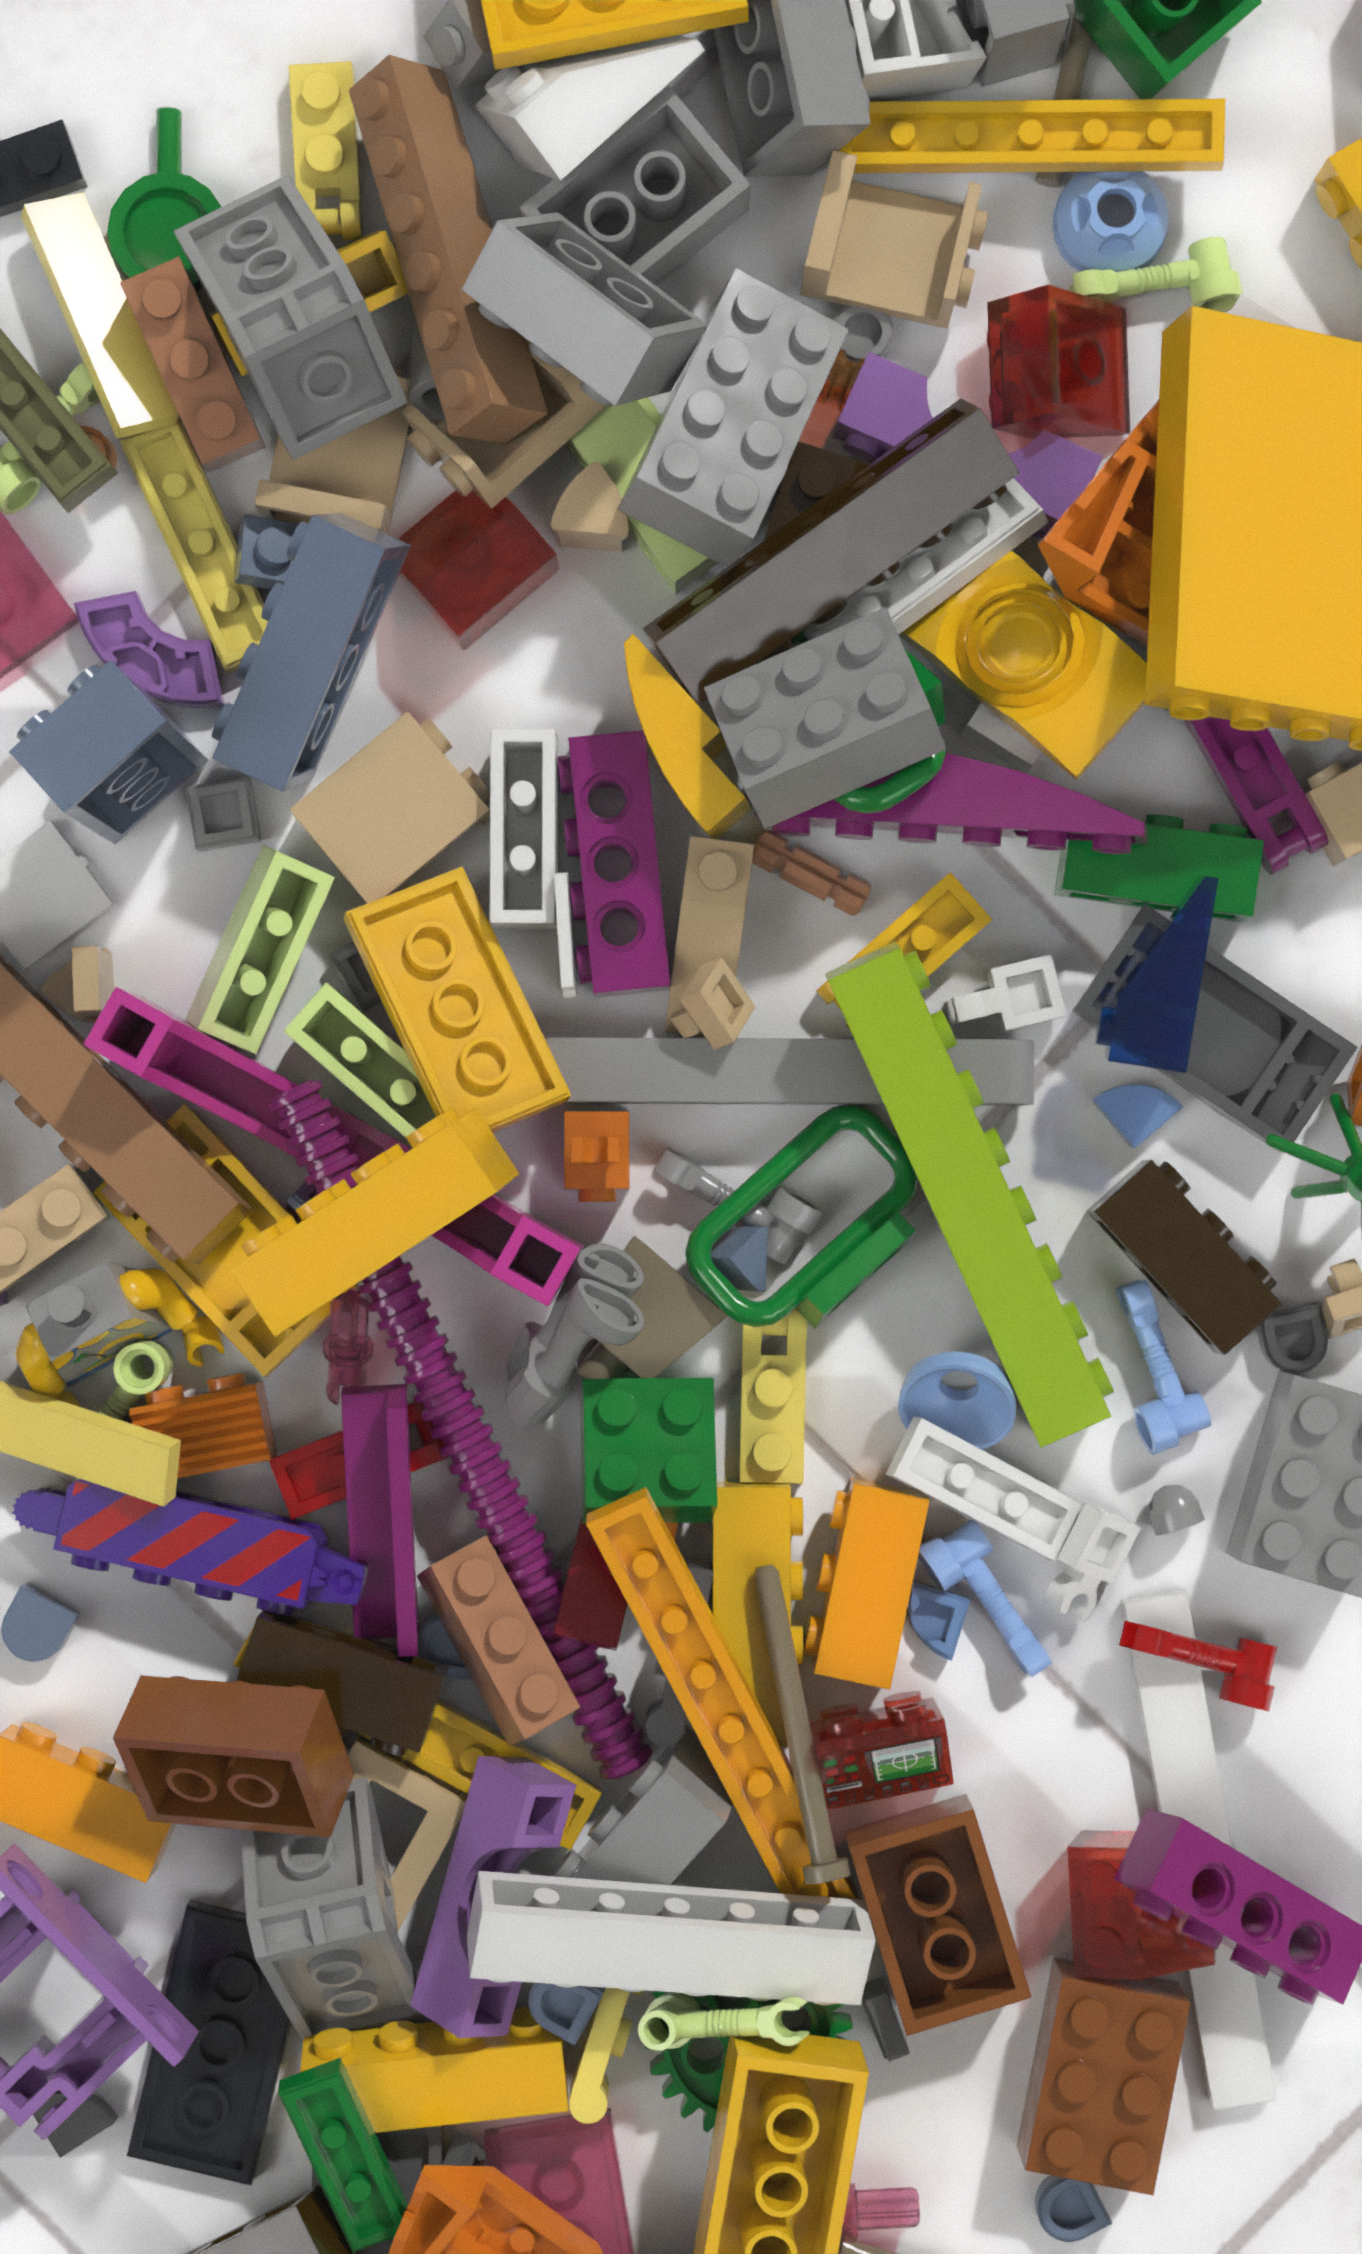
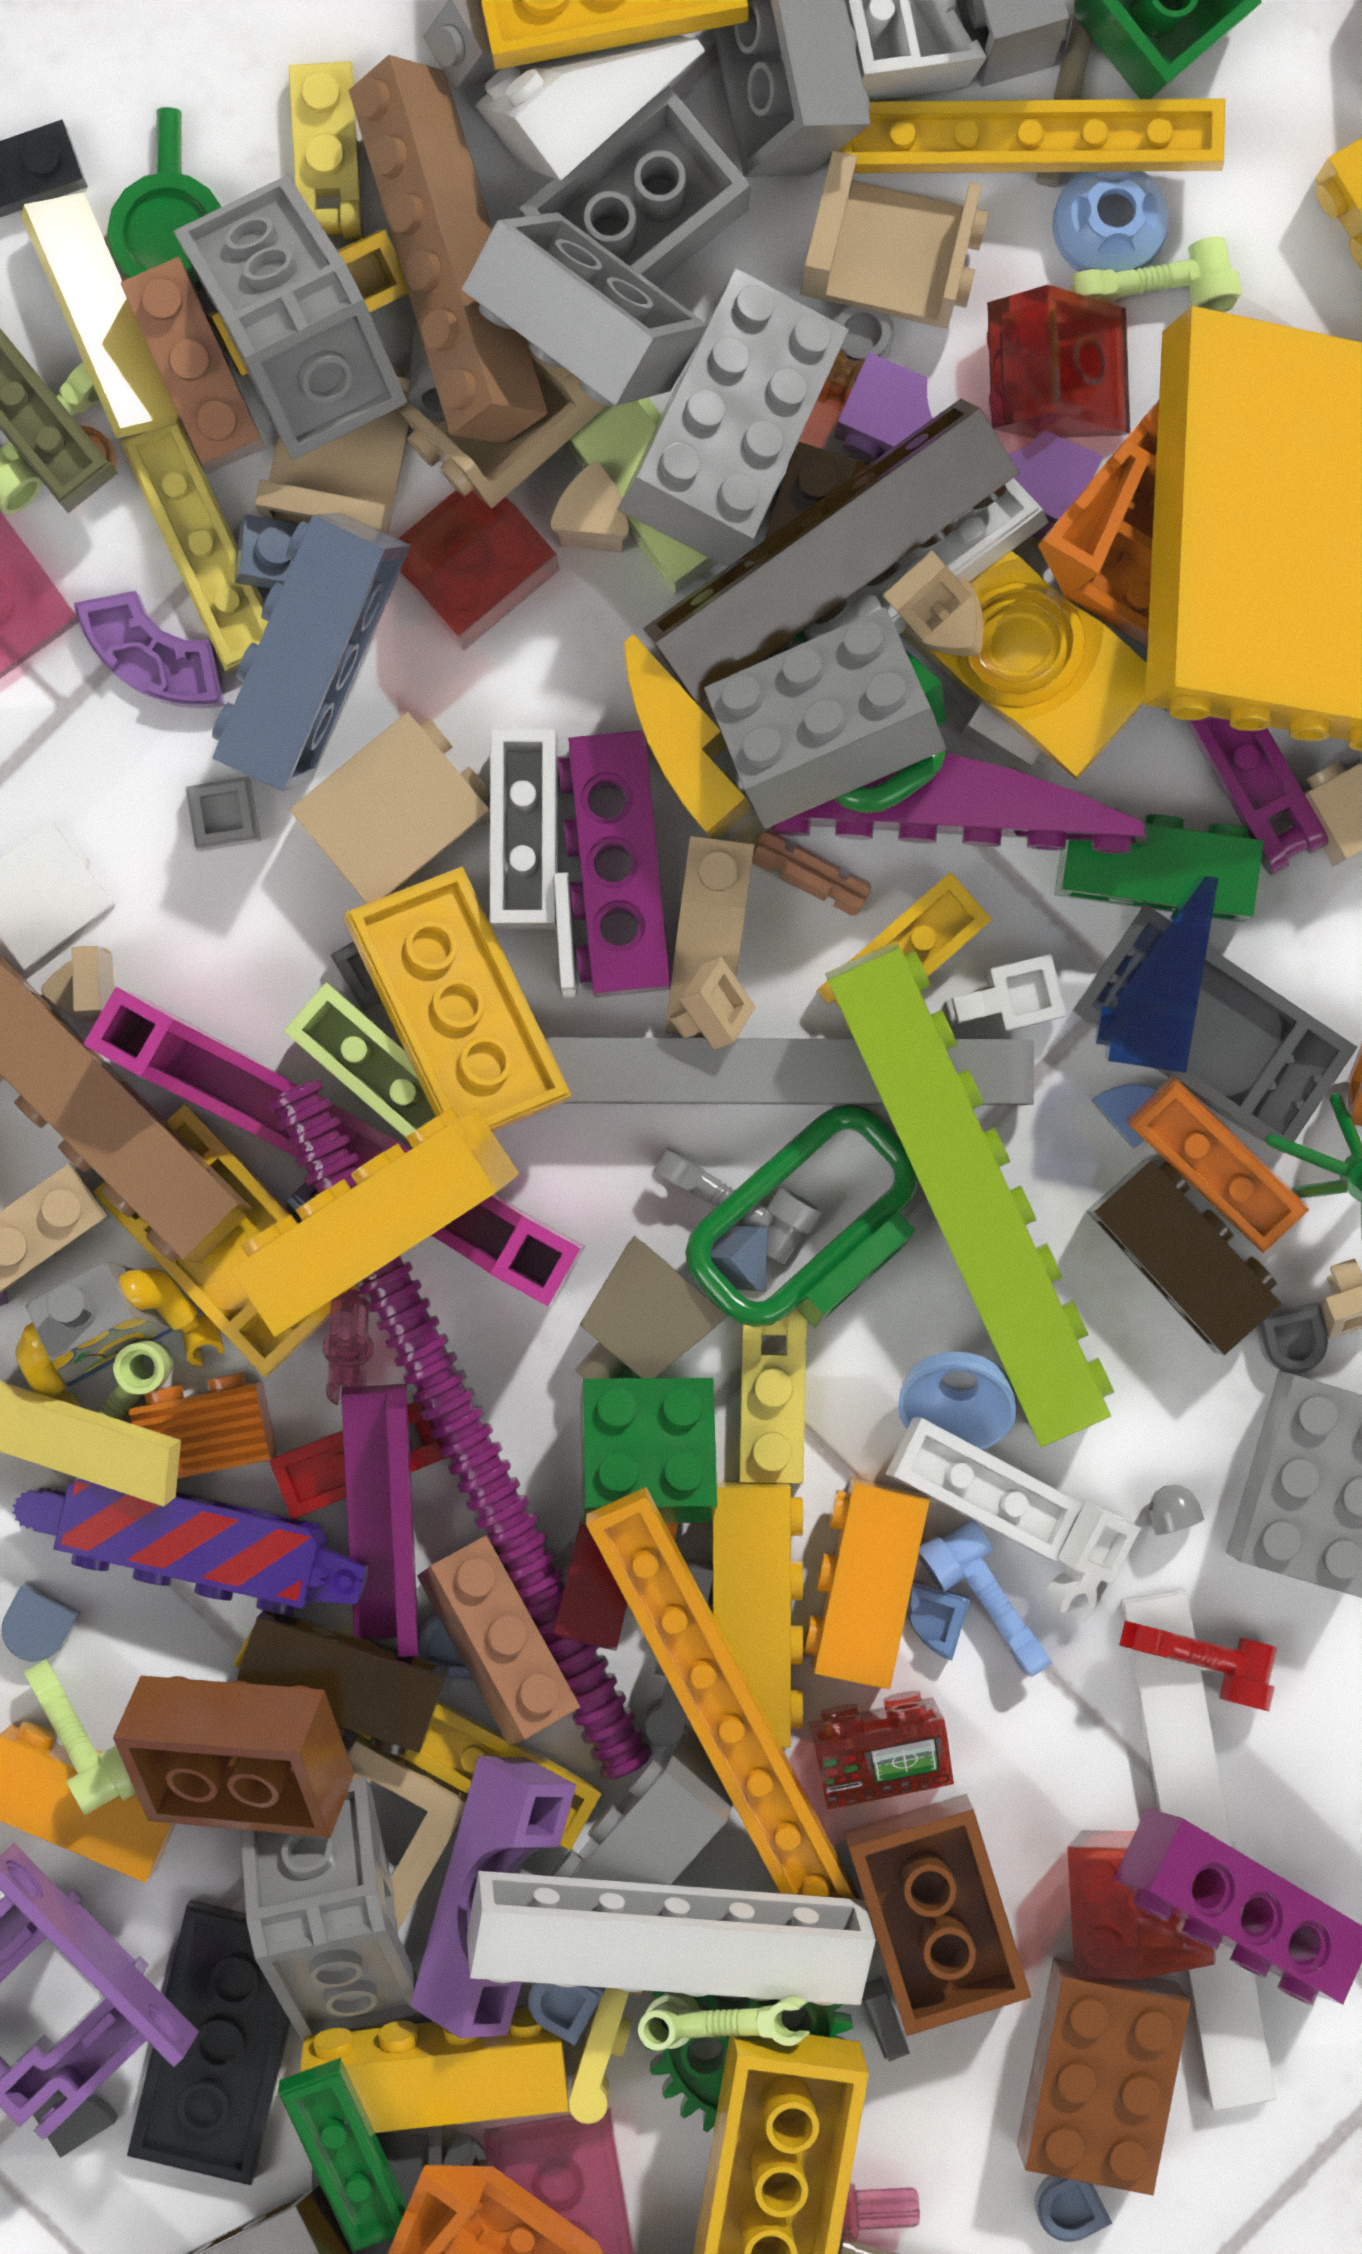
sand blue brick [9,660,208,844] -> none
yellowish green brick [185,845,335,1054] -> none
light grey piece [505,1243,645,1427] -> none
orange brick [564,1111,630,1202] -> none
dark tan bar [753,1564,851,1885] -> none
light blue brick [1115,1280,1211,1455] -> none
none -> yellowish green brick [23,1659,136,1815]
none -> tan tile [883,550,983,656]
none -> orange tile [1127,1075,1309,1253]

